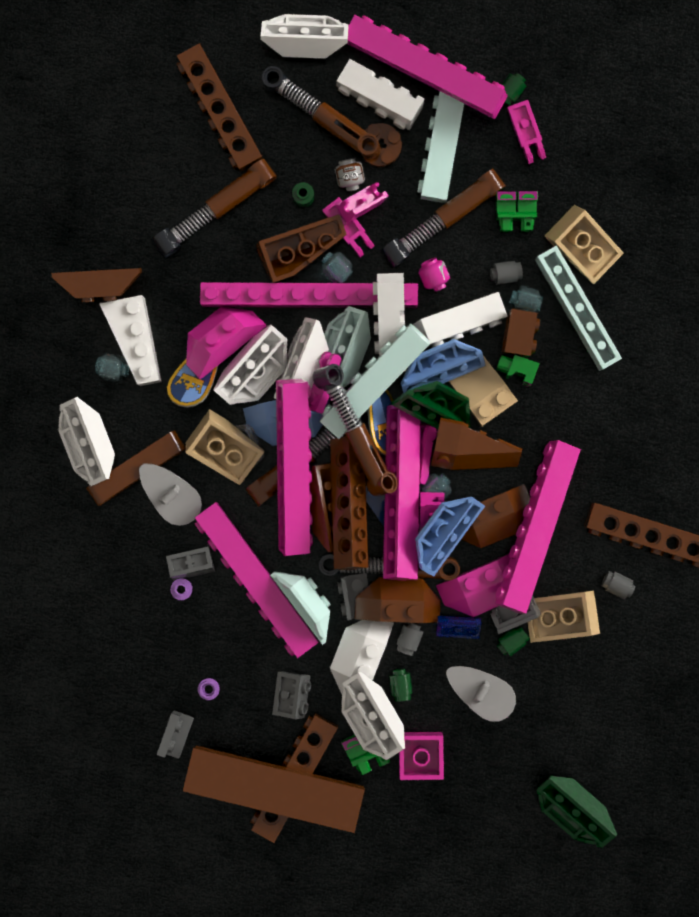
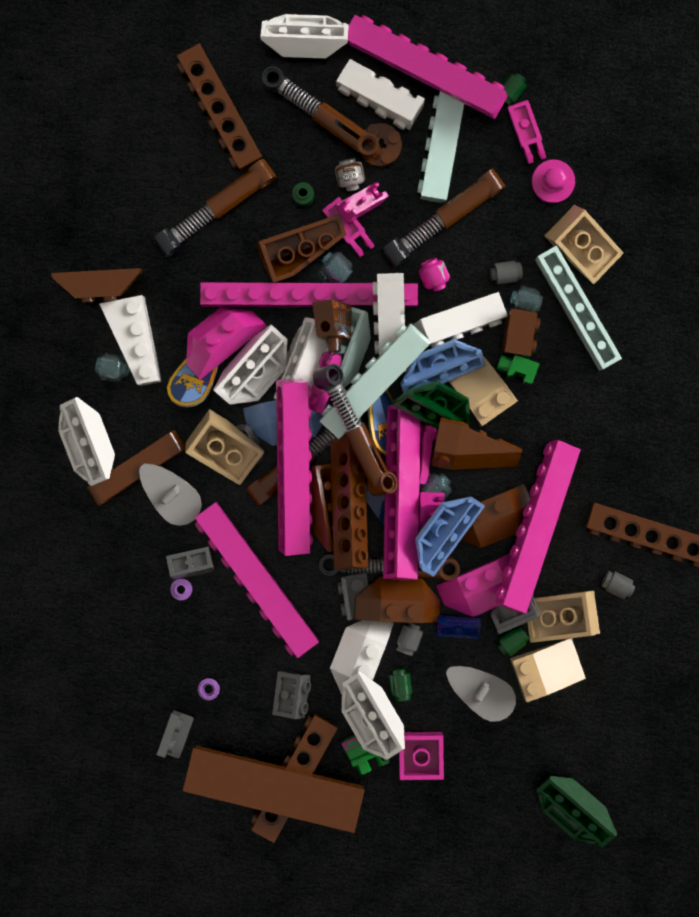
light aqua wedge [270,572,331,645] -> none
green hips [495,191,538,232] -> none
none -> reddish brown torso [313,299,352,353]
none -> slope [510,638,586,702]
none -> dark pink plate [532,160,575,203]

